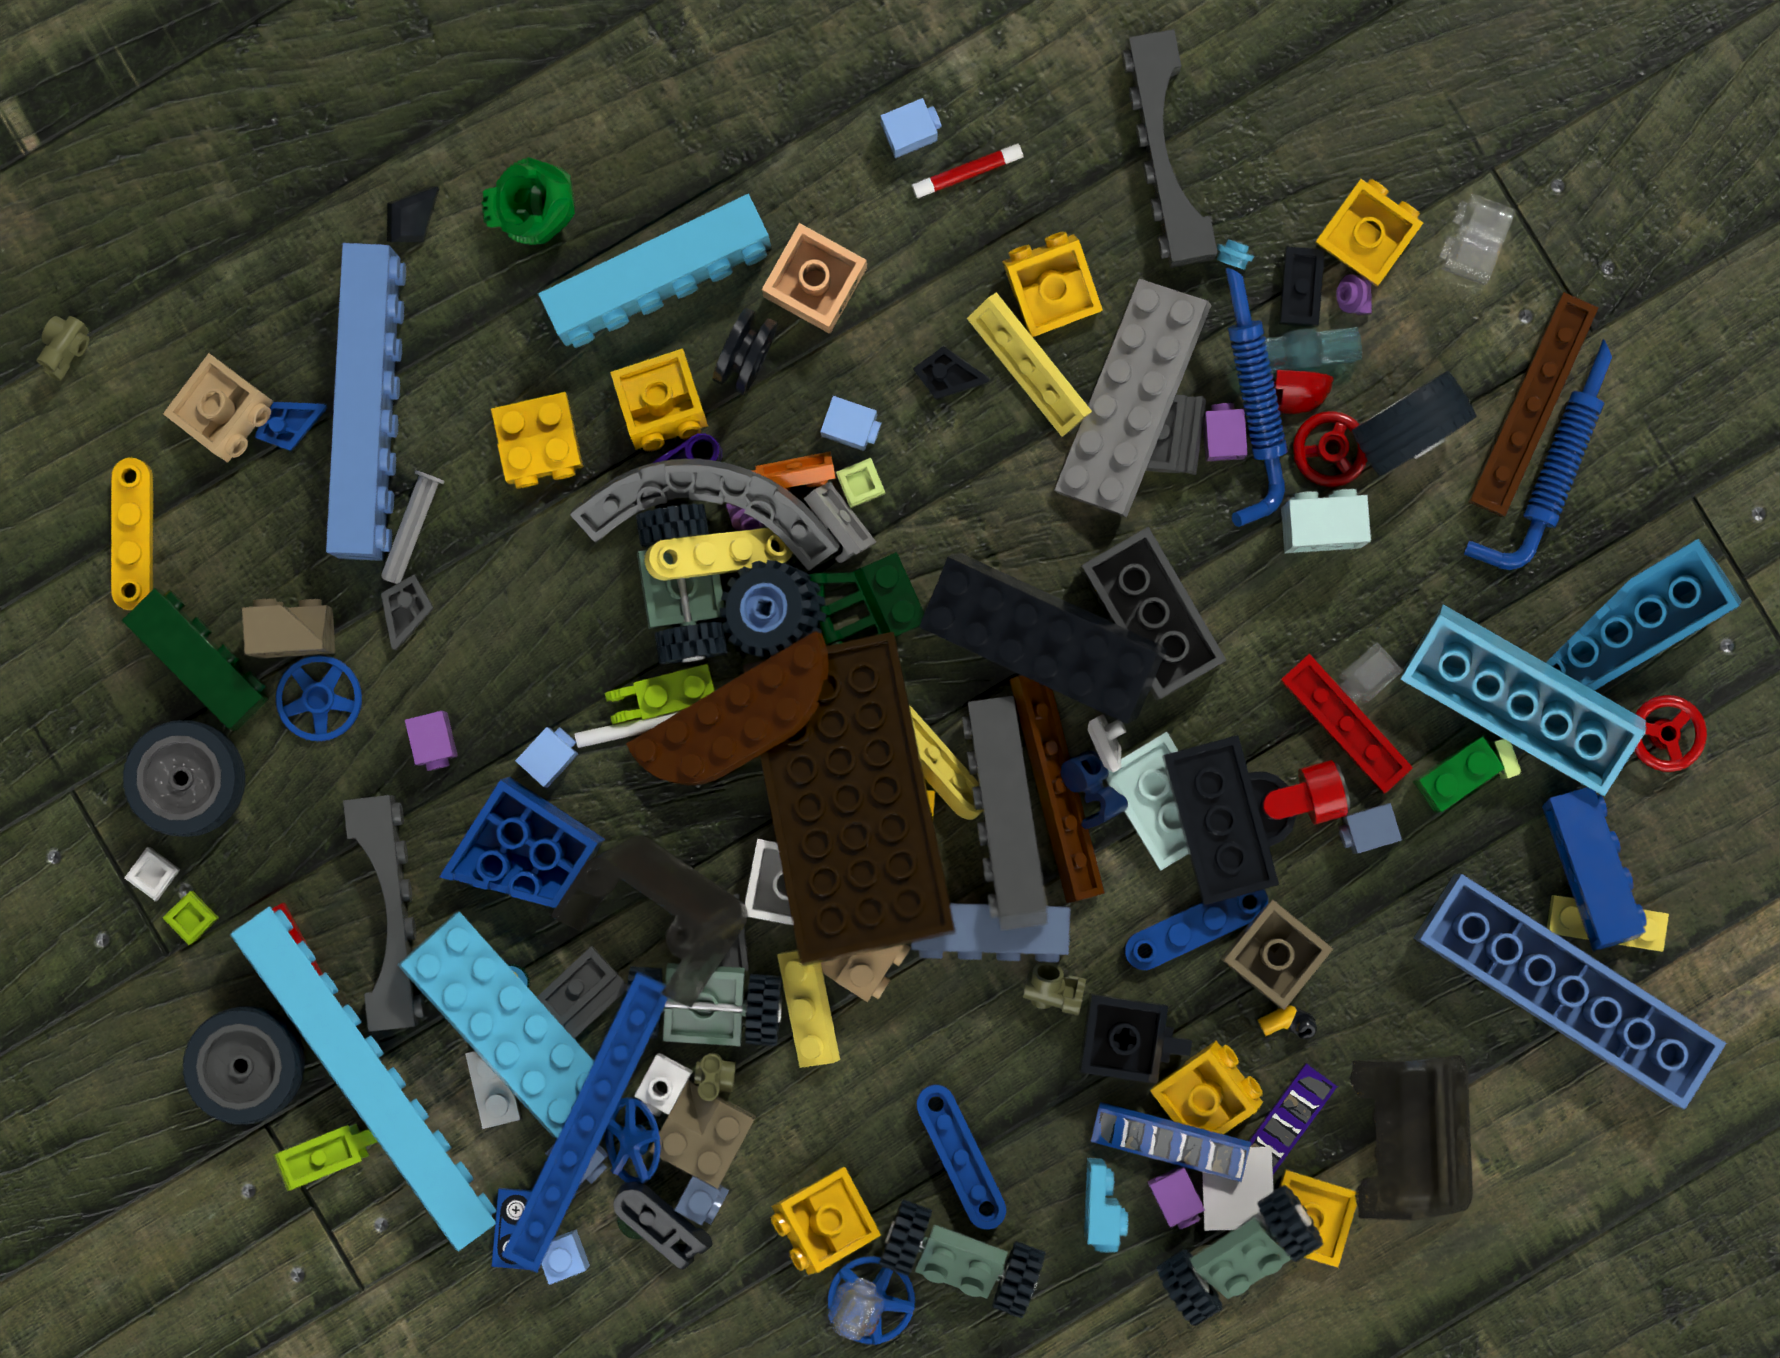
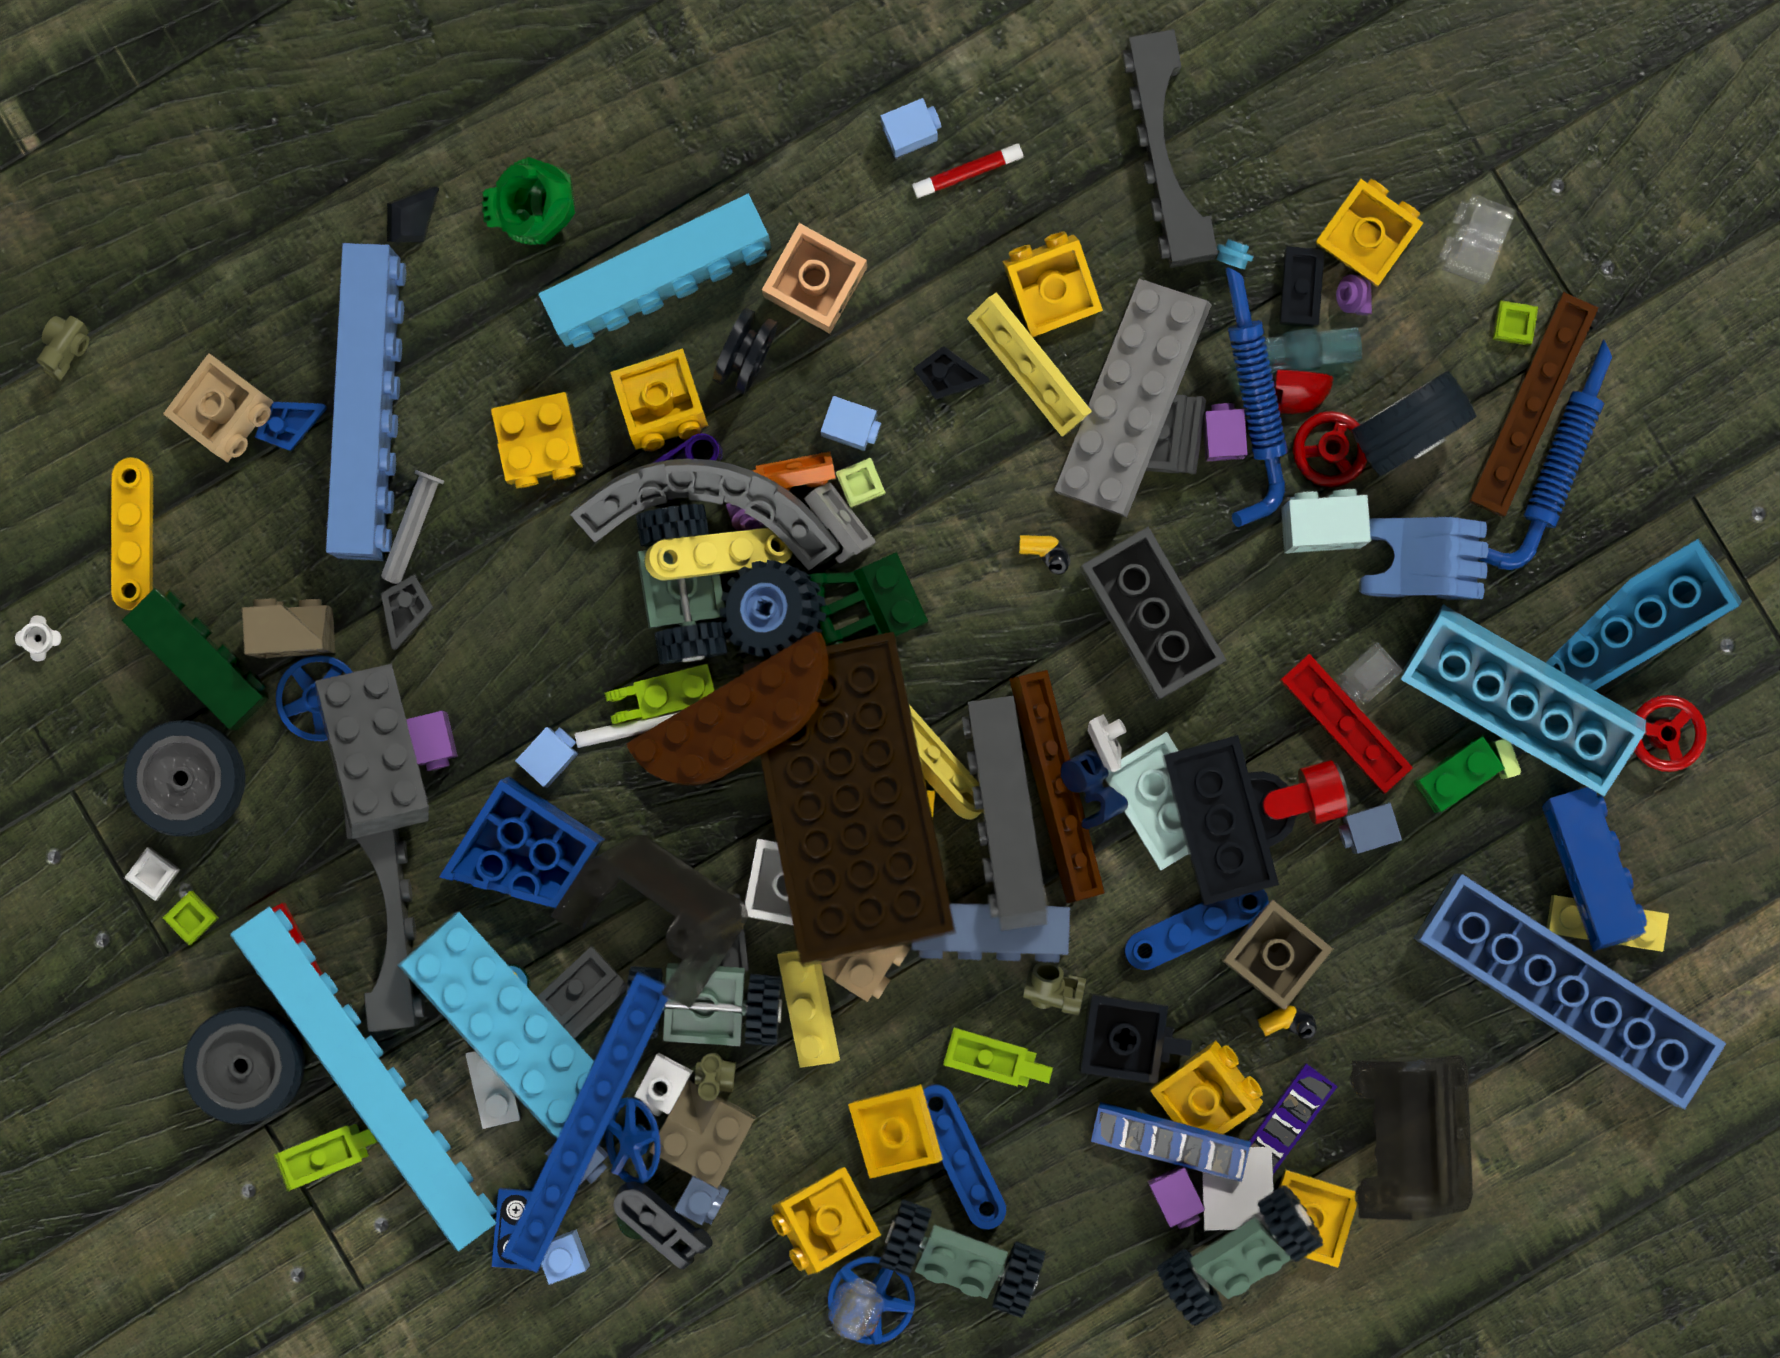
black brick [919,553,1168,724] -> none
medium azure plate [1084,1158,1128,1252] -> none
none -> white plate [15,615,62,661]
none -> dark grey brick [315,664,429,839]
none -> yellow plate [848,1085,943,1179]
none -> lime hinge [943,1027,1053,1087]
none -> arm [1019,535,1071,575]
none -> medium blue piece [1359,517,1488,600]
none -> lime tile [1492,300,1538,346]

